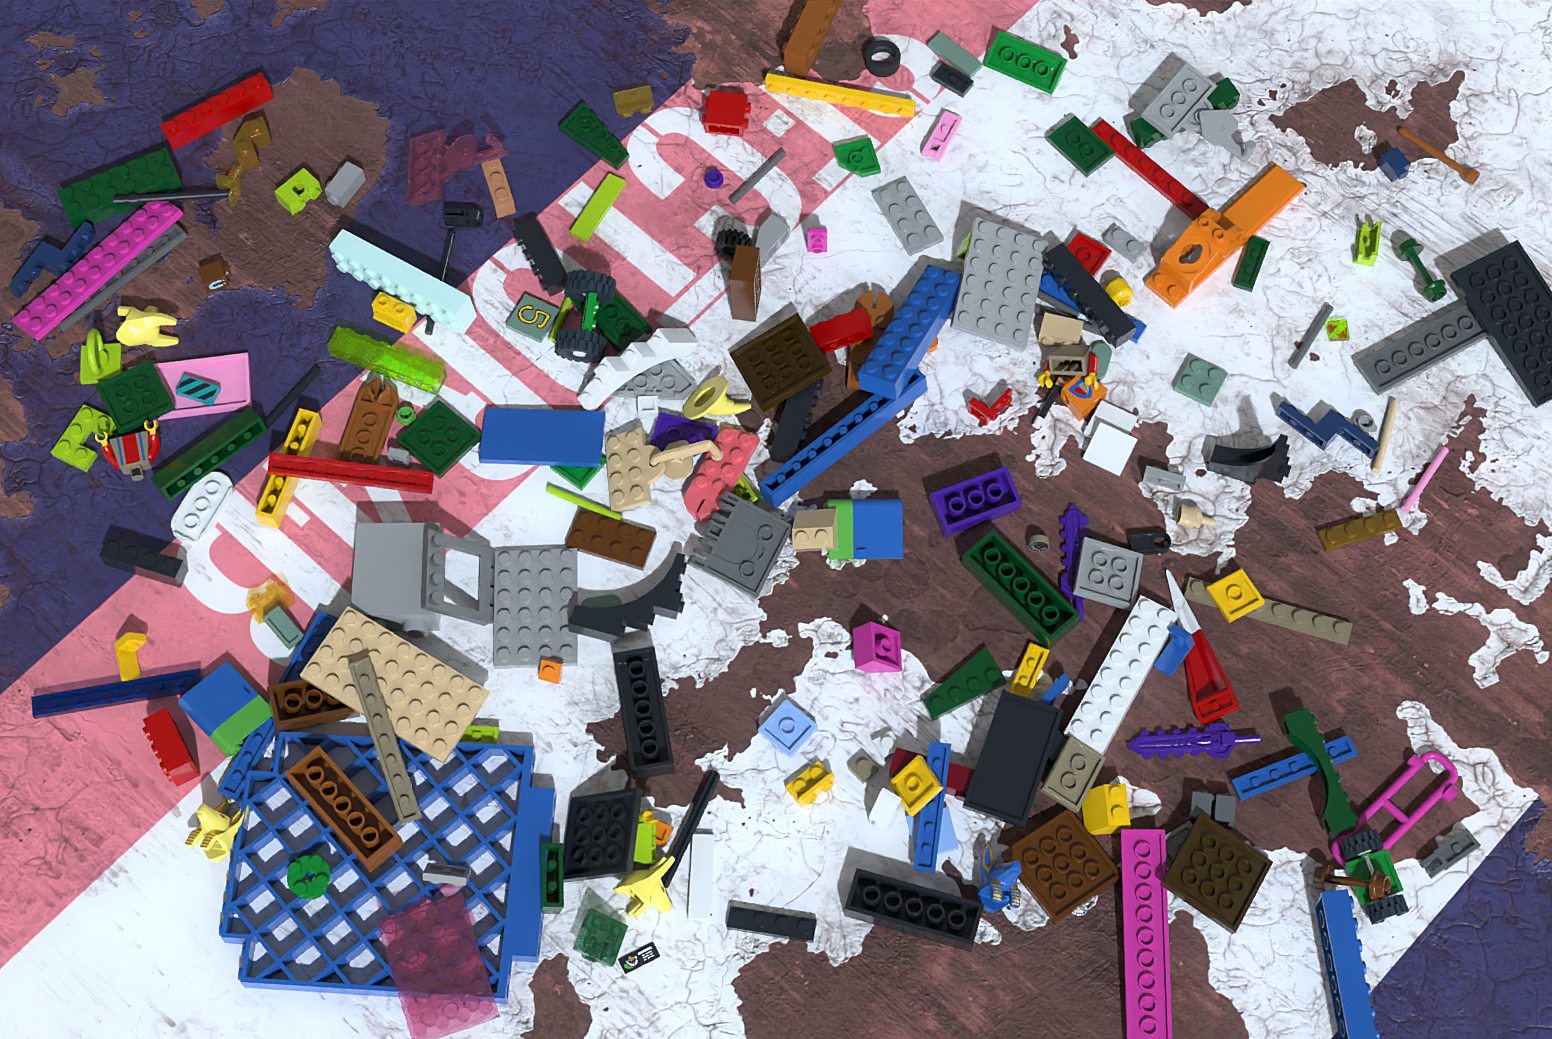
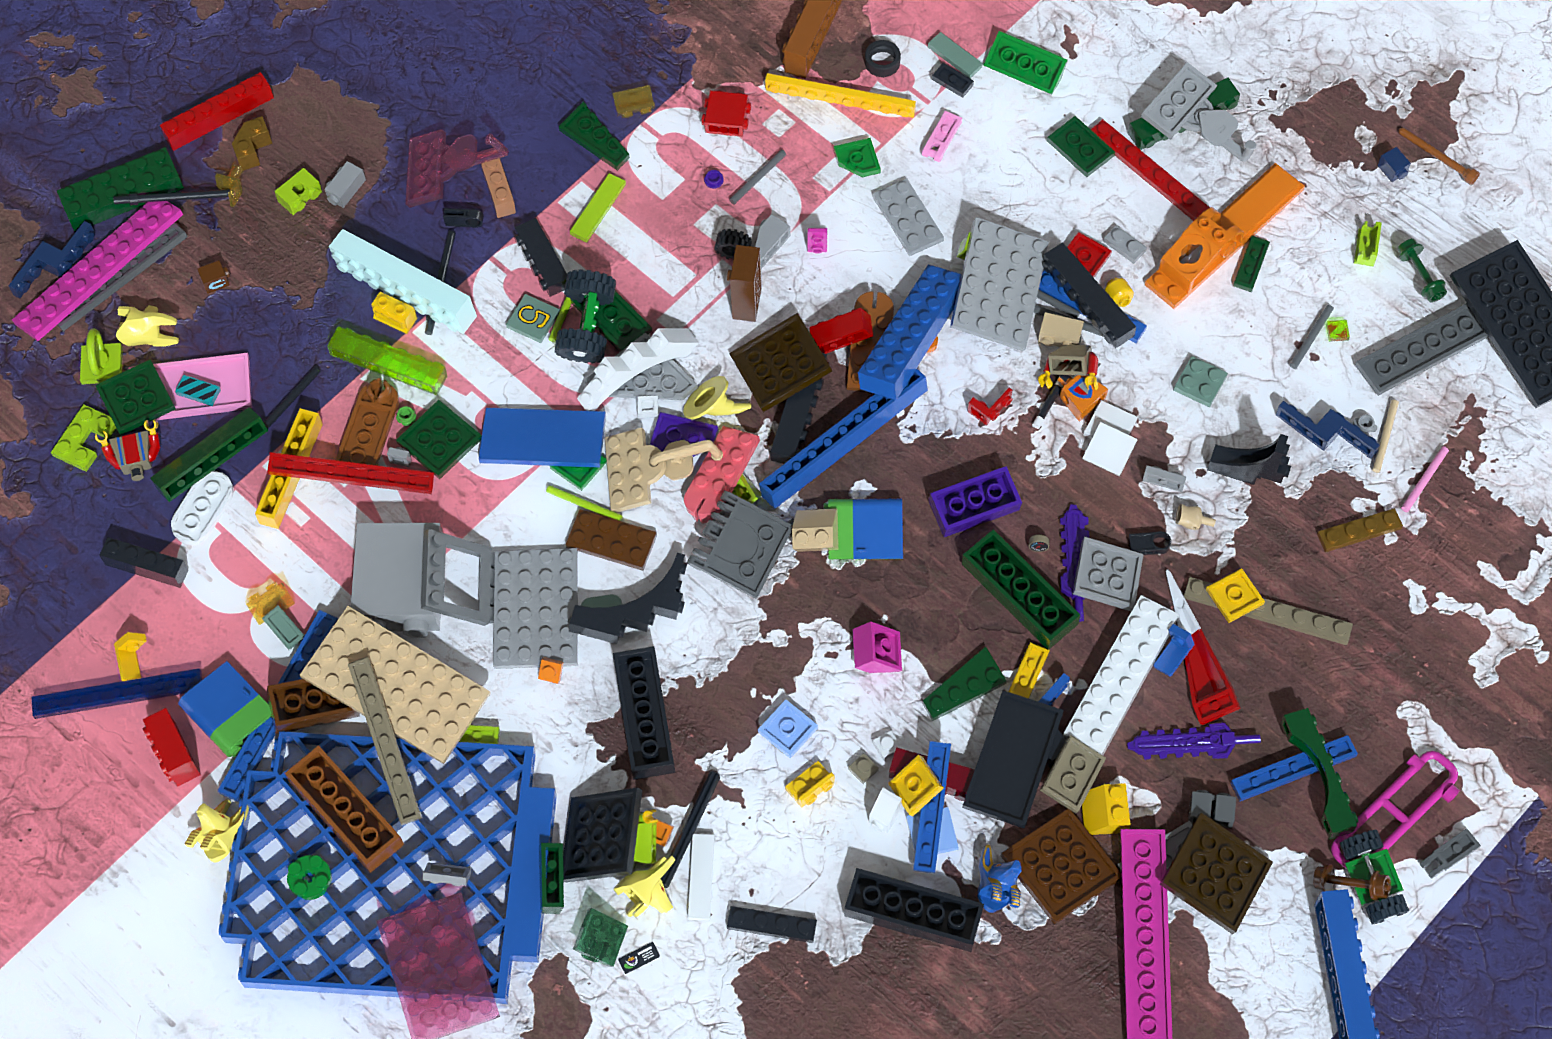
sand green tile [1087,343,1112,381] -> none

